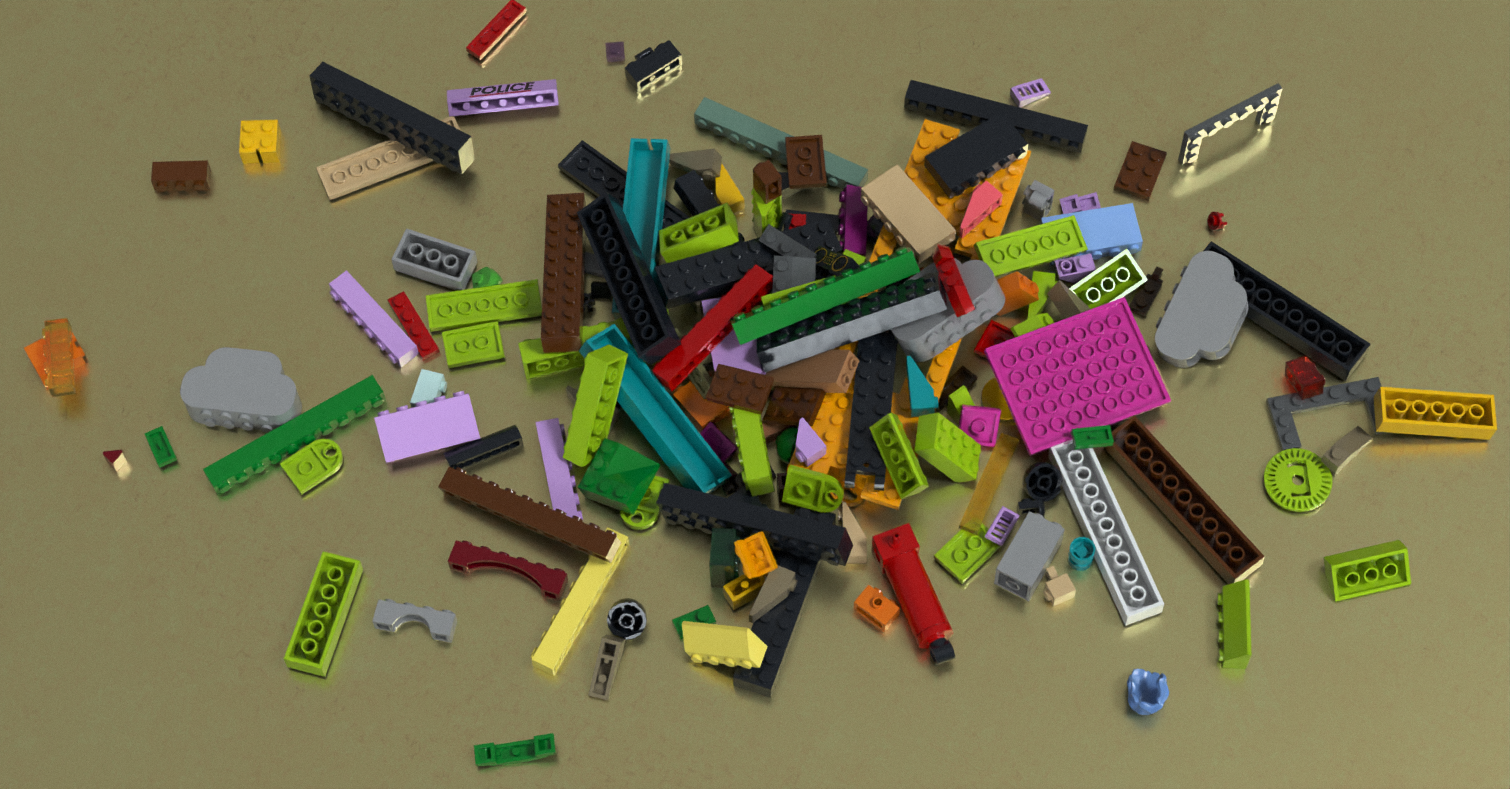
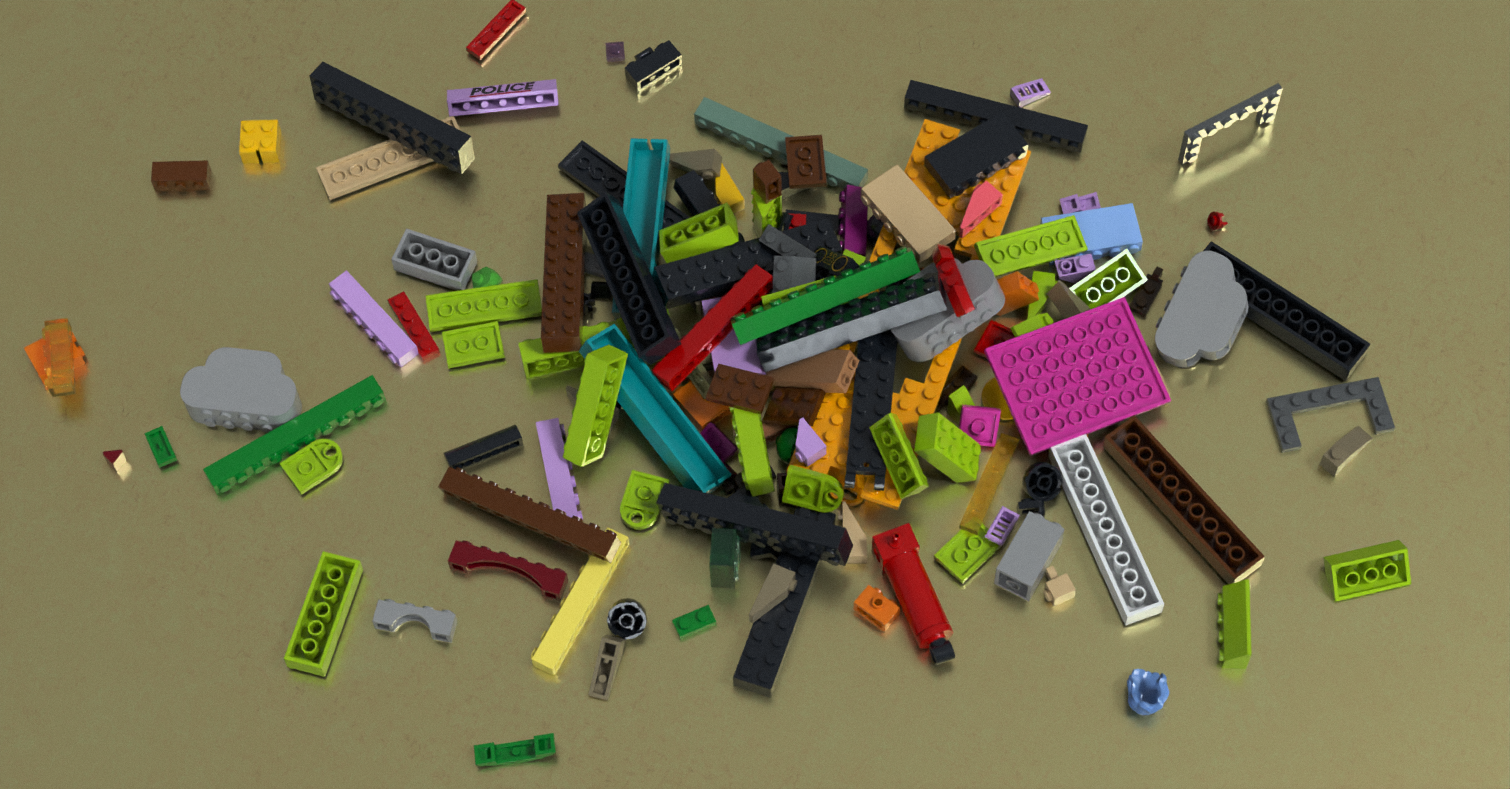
lavender brick [374,390,480,463] -> none
light aqua brick [410,369,447,408] -> none
green slope [578,438,661,515] -> none
light yellow slope [682,621,768,669] -> none
yellow brick [723,574,765,611] -> none
light orange bracket [734,532,778,579] -> none
teal slope [906,356,938,417] -> none
light grey hinge [1022,180,1054,221] -> none
teal wheel [1068,537,1095,571] -> none
green plate [1071,425,1114,450] -> none
reddish brown plate [1114,141,1167,201] -> none
lime piece [1263,448,1332,512] -> none
clear red brick [1285,356,1325,400] -> none
yellow brick [1374,387,1497,440] -> none

